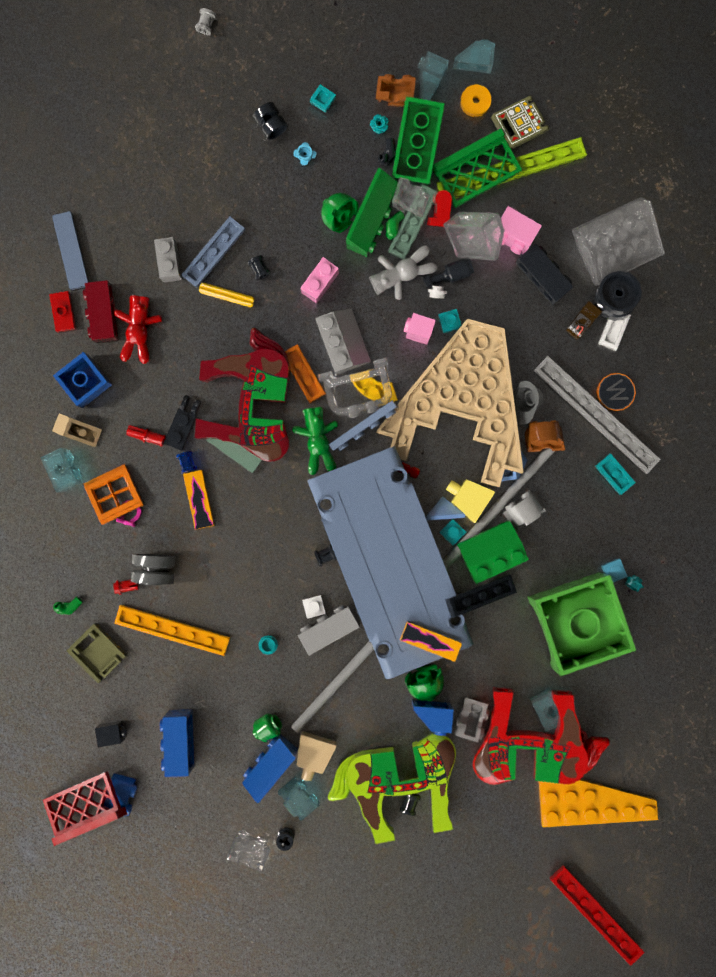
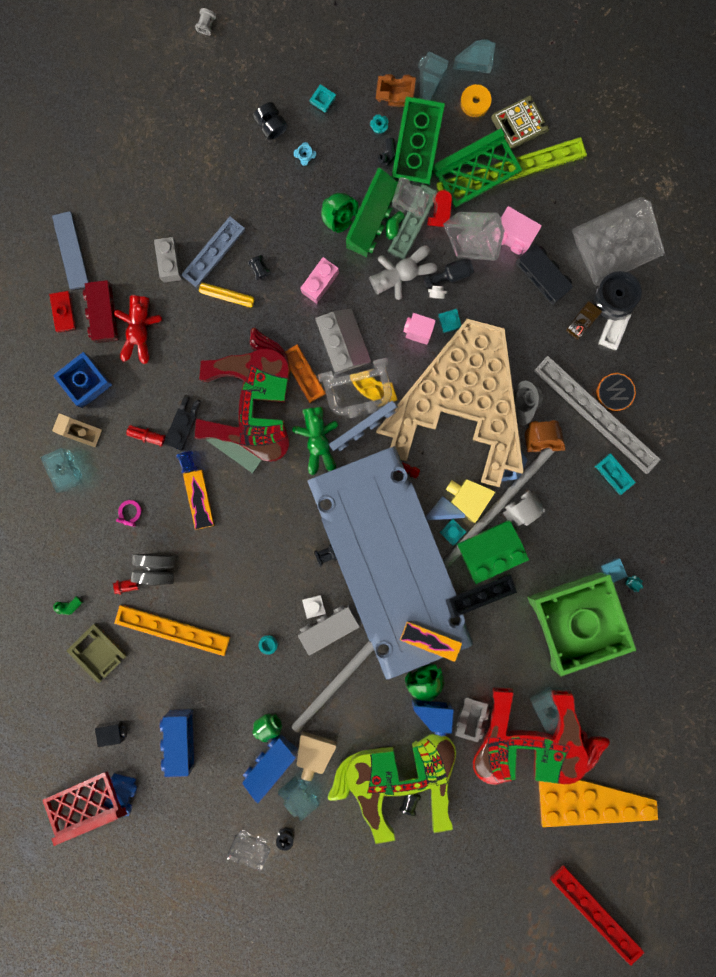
orange piece [84,464,144,525] -> none

